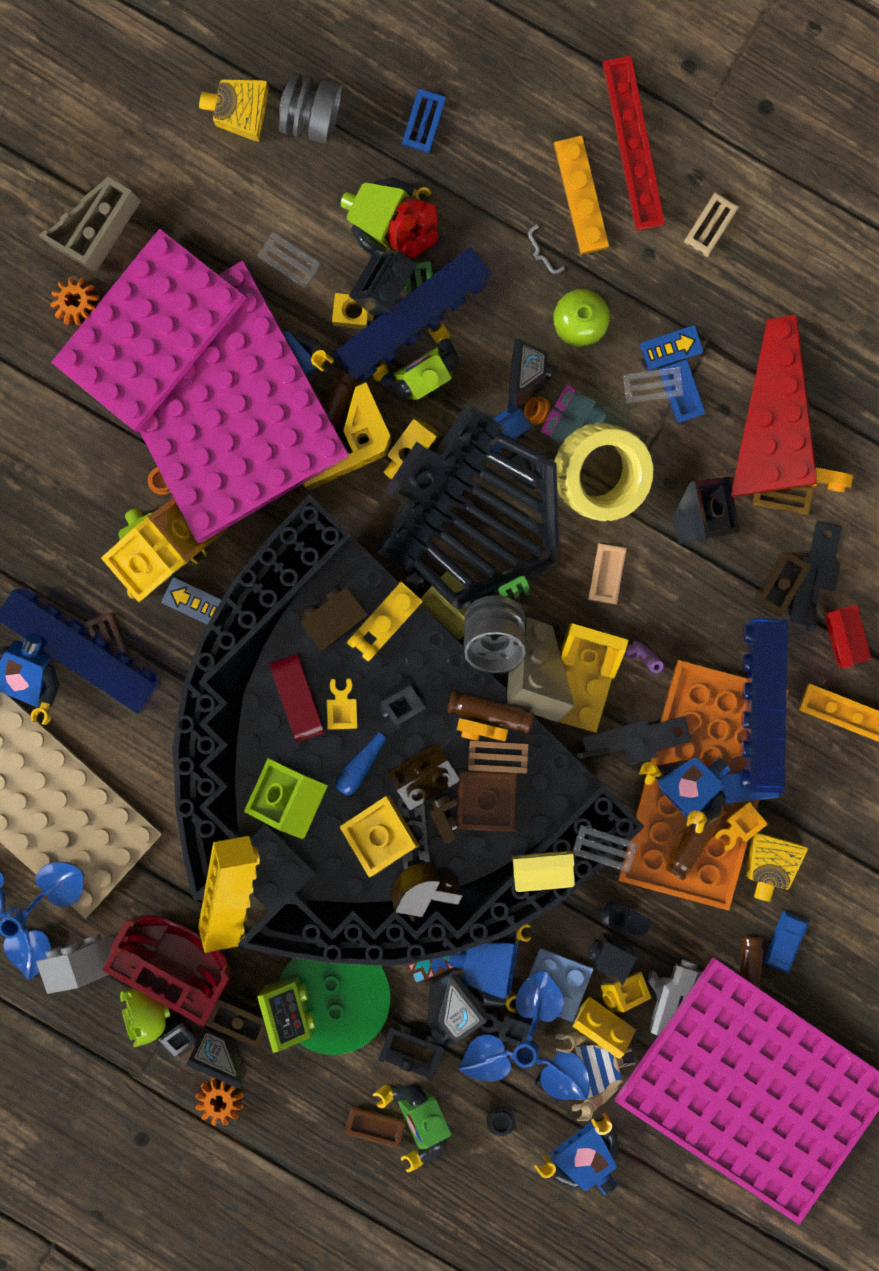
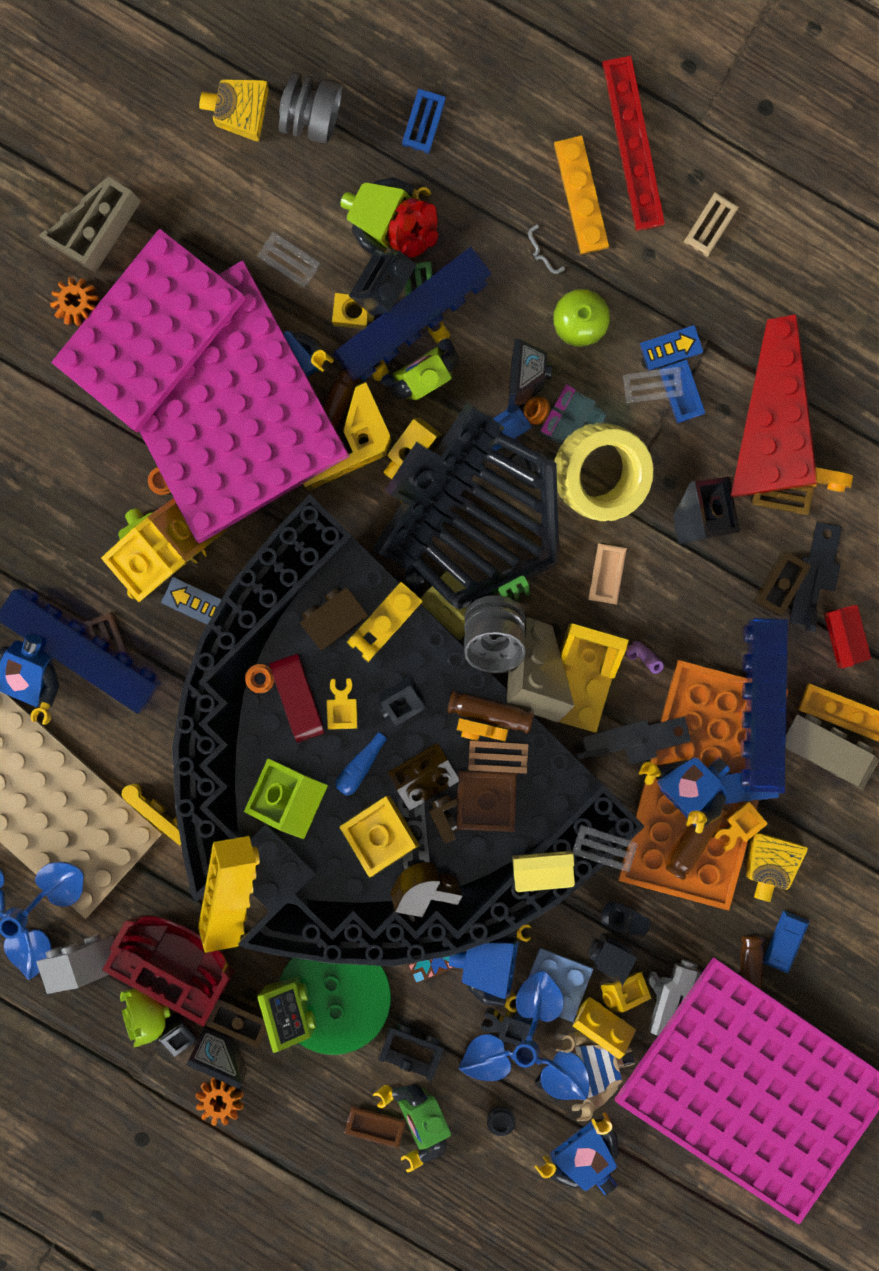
black slope [427,973,490,1046] -> none
none -> yellow plate [122,783,181,846]
none -> orange plate [245,664,275,693]
none -> dark tan wedge [781,714,879,790]

